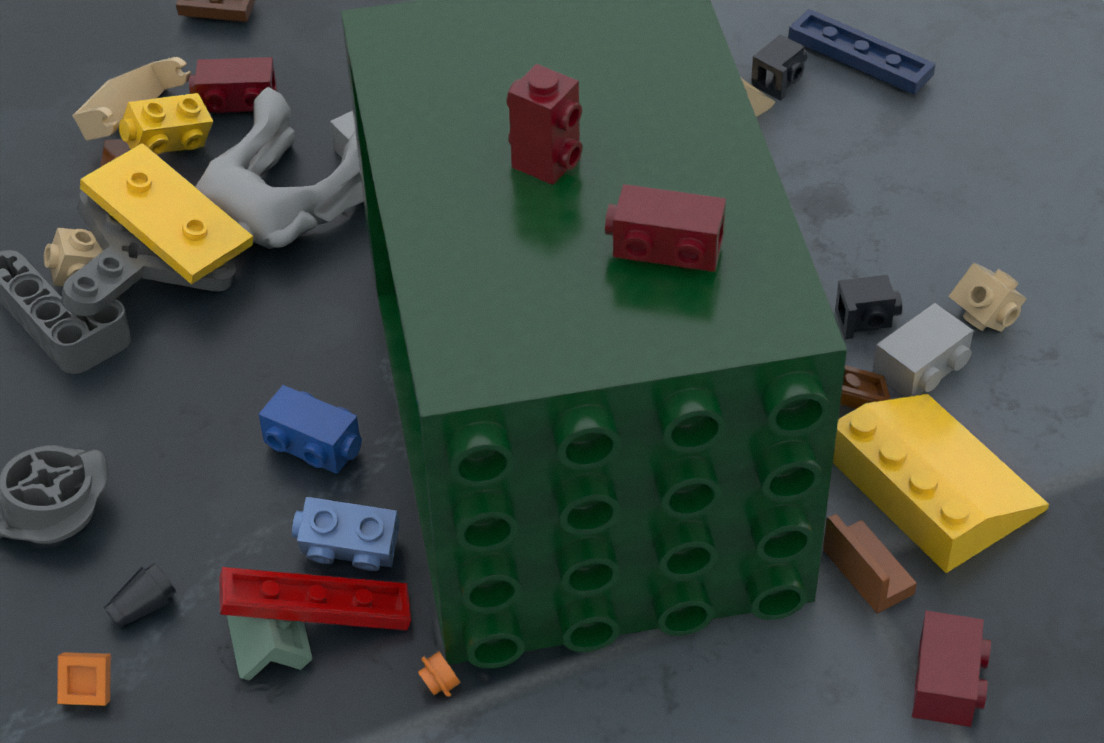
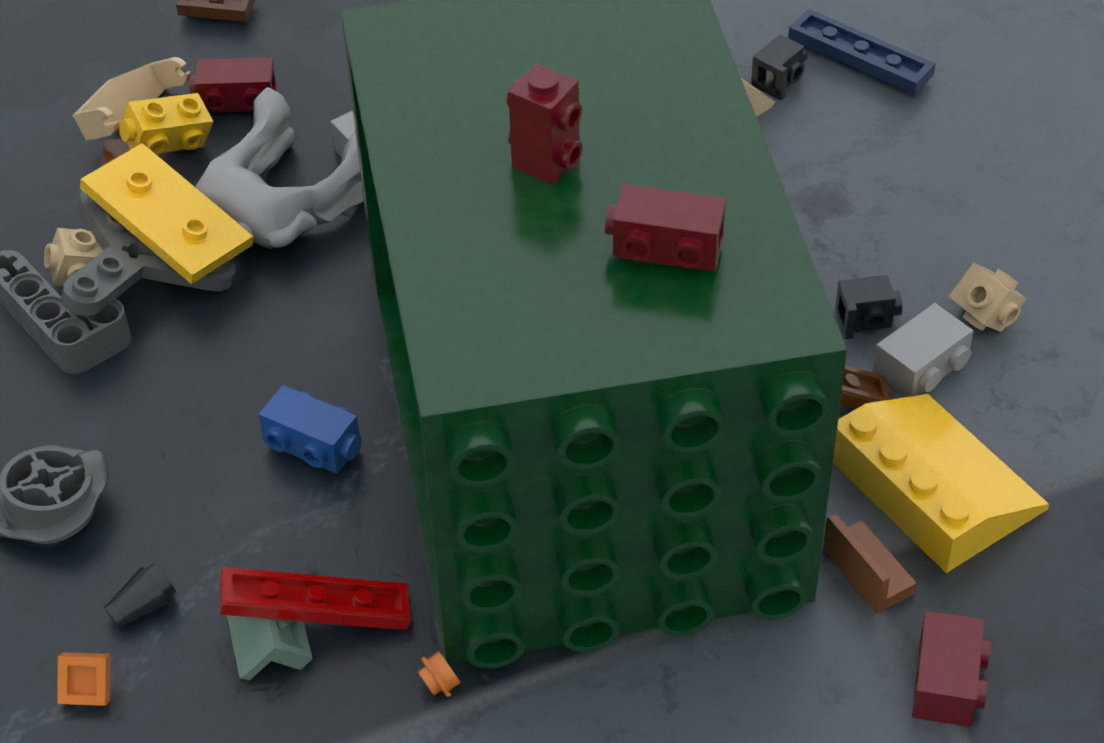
medium blue brick [292,497,400,571] -> none

